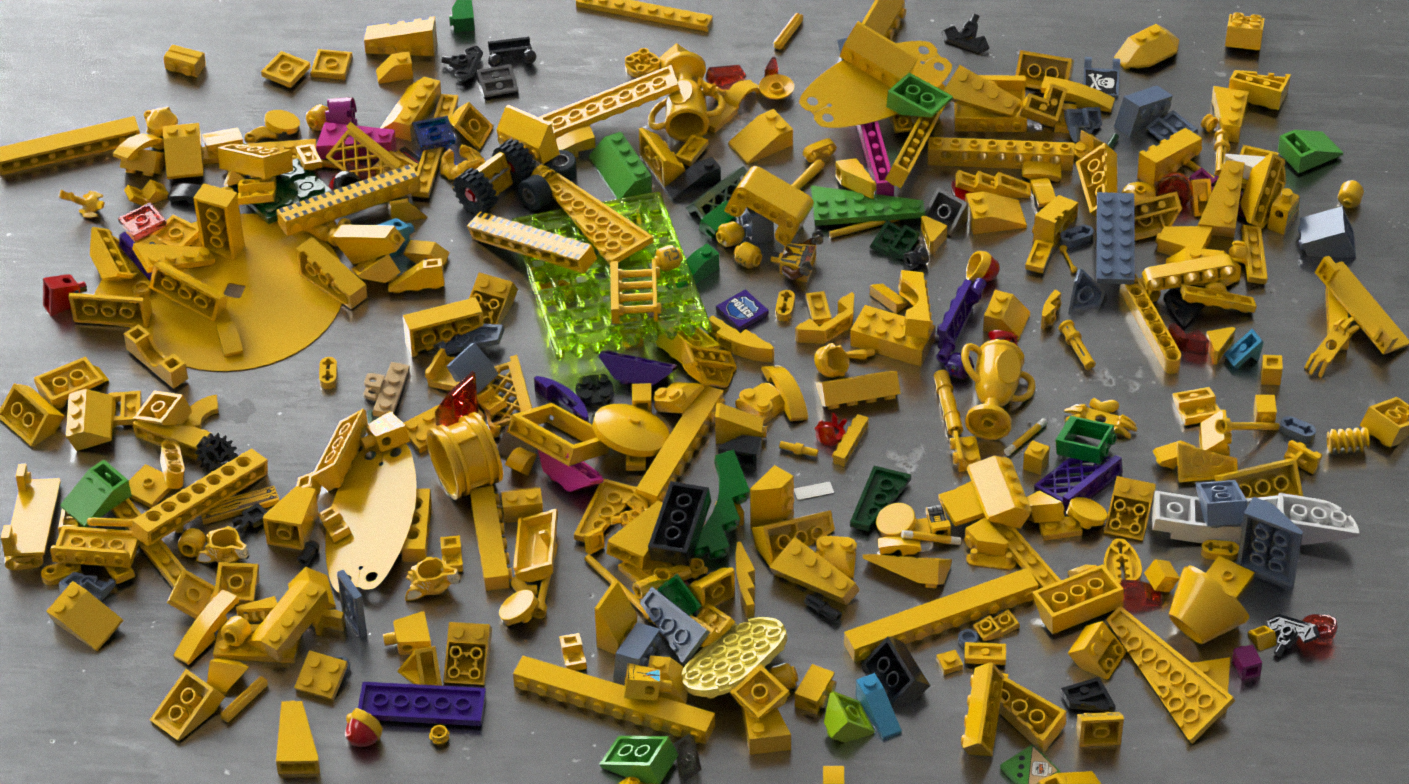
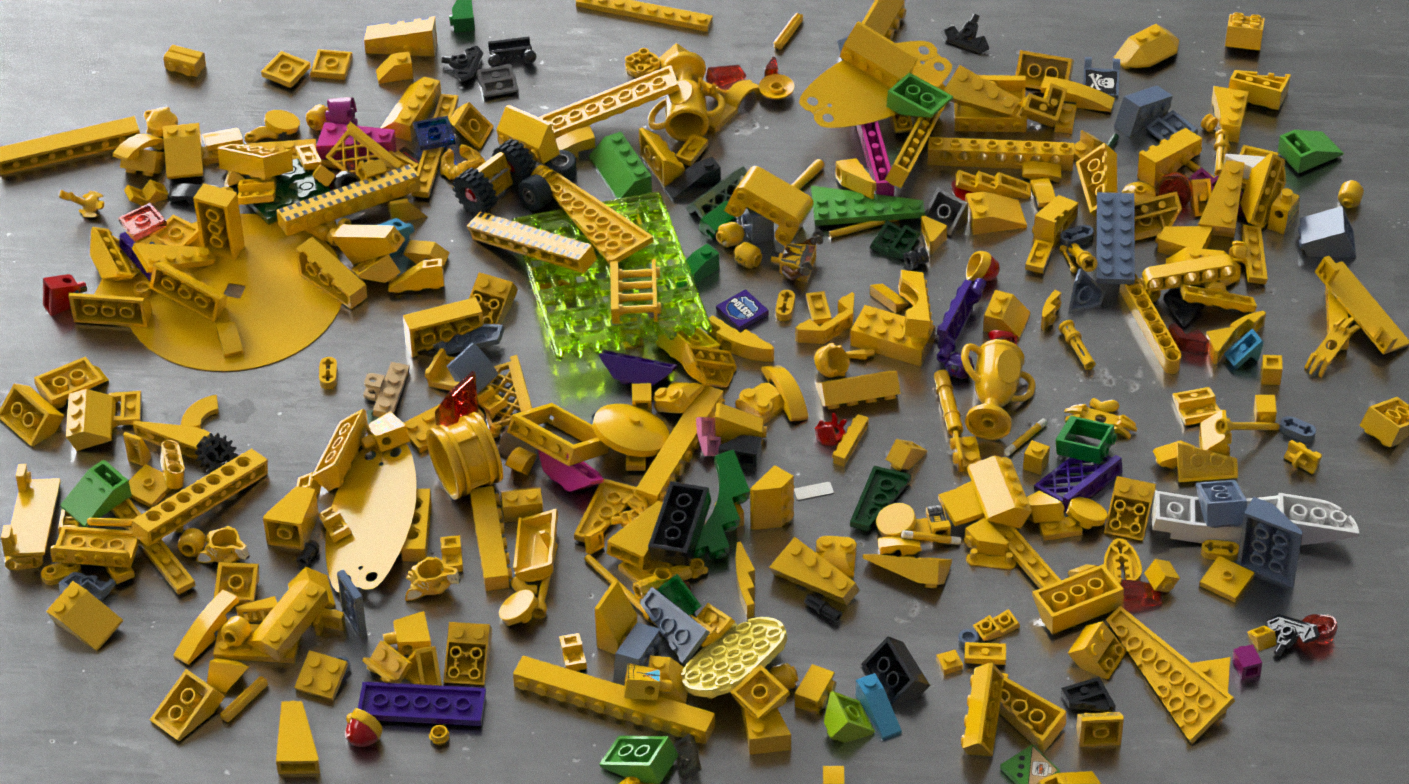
yellow arch [124,324,188,389] -> none
yellow slope [133,391,192,425] -> none
yellow plate [167,569,215,619] -> none
yellow tile [200,486,280,525] -> none
black plate [232,503,267,533] -> none
dark purple slope [534,376,589,423] -> none
black plate [575,374,614,408] -> none
yellow head [653,245,683,272] -> none
yellow slope [688,567,735,612] -> none
yellow slope [728,109,793,165] -> none
yellow wedge [752,510,835,566] -> none
yellow bar [779,441,819,457] -> none
yellow beam [802,138,837,163] -> none
yellow brick [844,568,1039,662] -> none
sand blue slope [1064,107,1102,142] -> none
yellow cone [1168,565,1249,644] -> none
yellow slope [1214,459,1304,498] -> none
yellow piece [1327,427,1370,454] -> none
none -> yellow slope [123,432,151,466]
none -> yellow slope [313,166,335,187]
none -> yellow brick [356,159,387,181]
none -> yellow bracket [362,641,413,684]
none -> bright pink slope [696,417,721,456]
none -> yellow slope [885,439,927,471]
none -> yellow pin [1068,243,1098,272]
none -> yellow slope [1230,311,1266,342]

